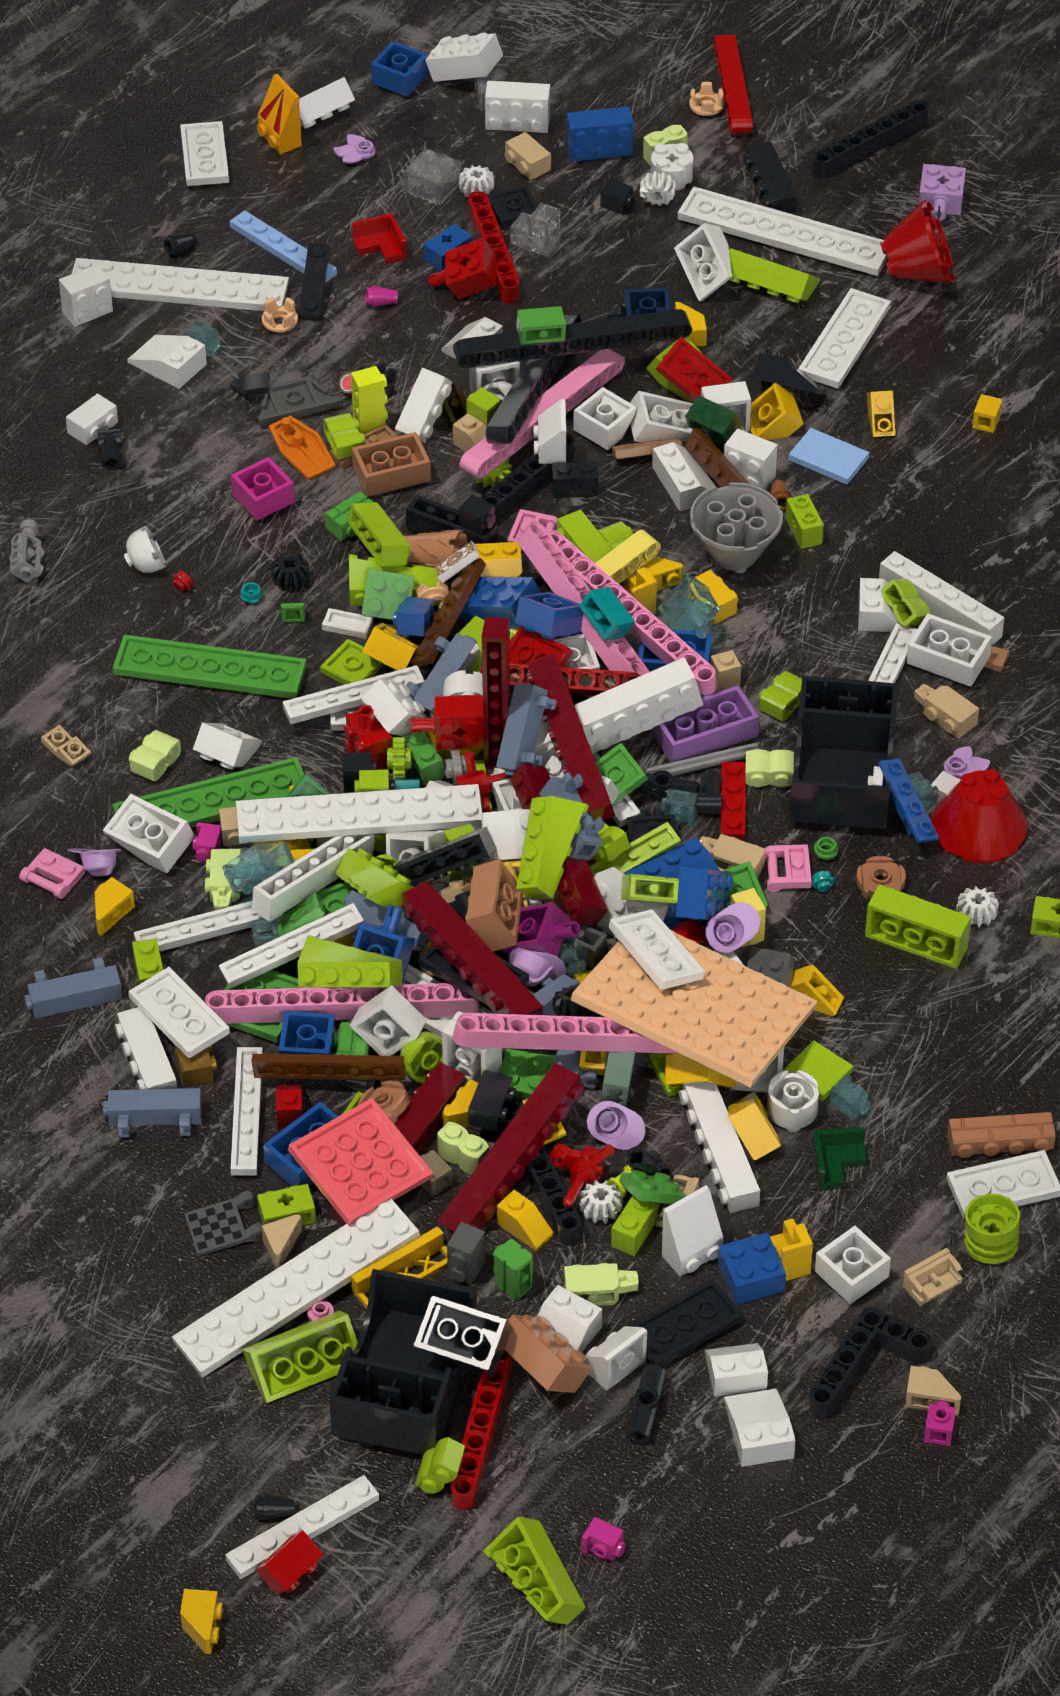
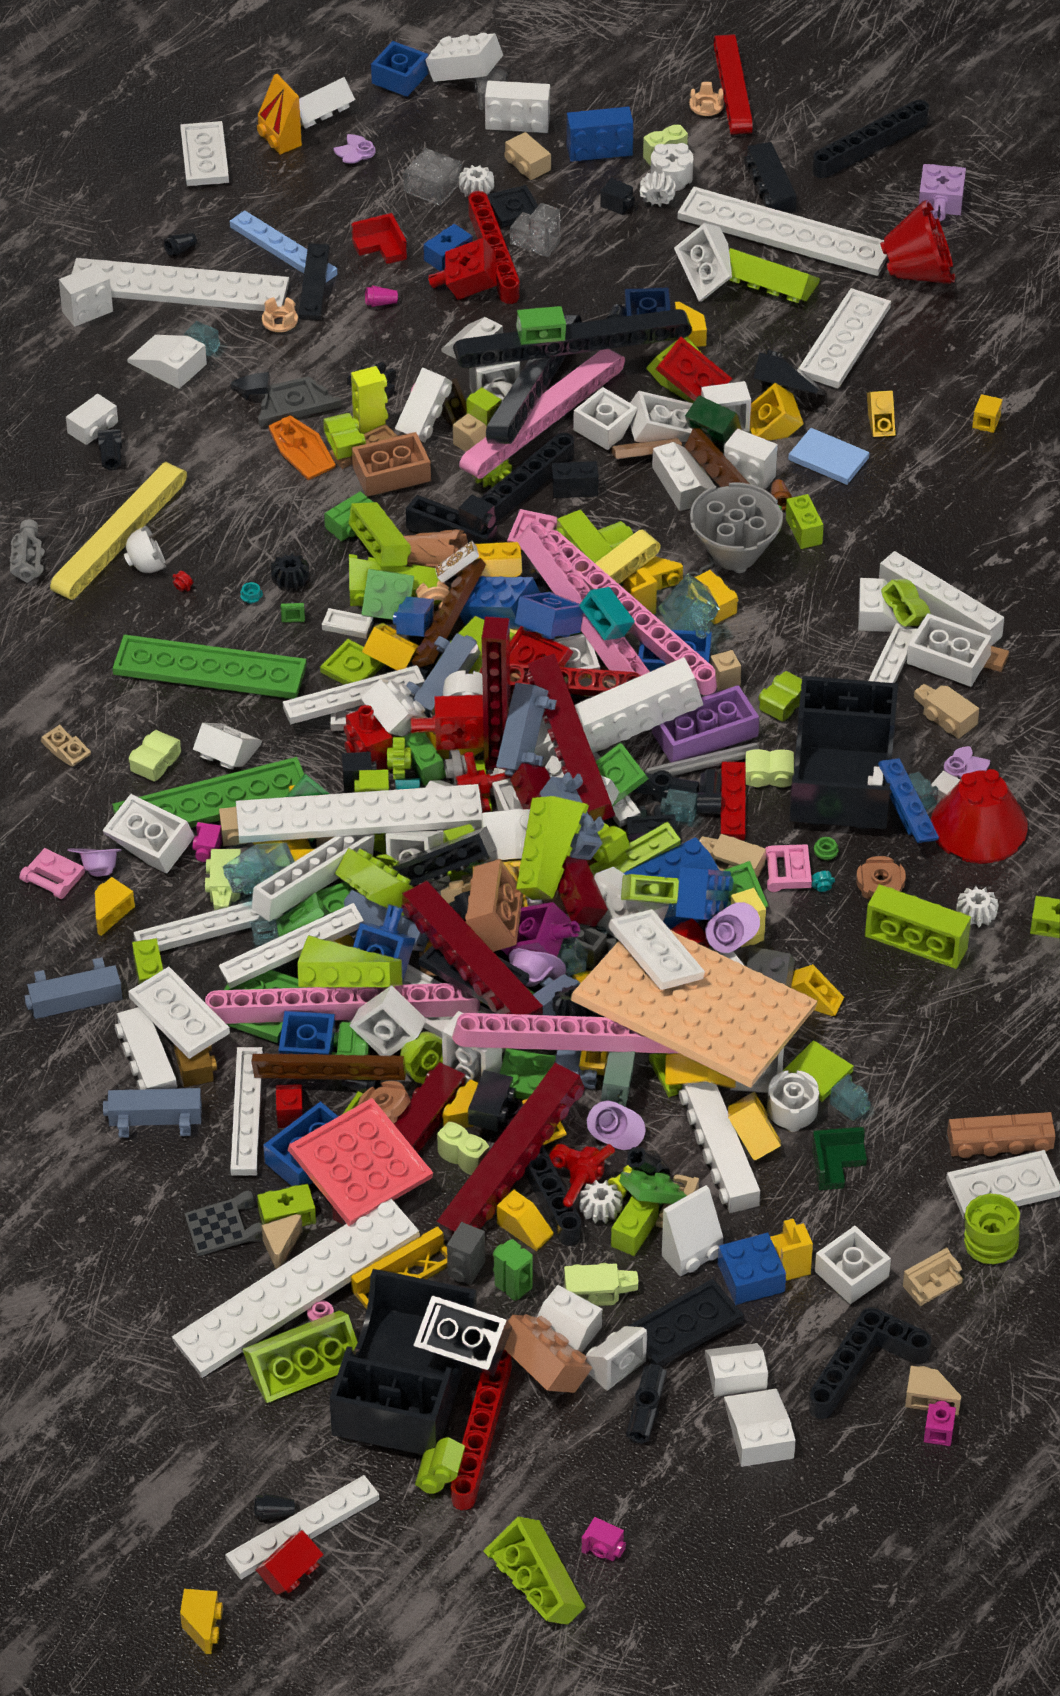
dark pink brick [231,457,295,520] -> none
tile [339,372,352,395] -> none
dark tan brick [420,1150,453,1197] -> none
white slope [534,399,566,464] -> none
none -> light yellow beam [50,462,187,600]

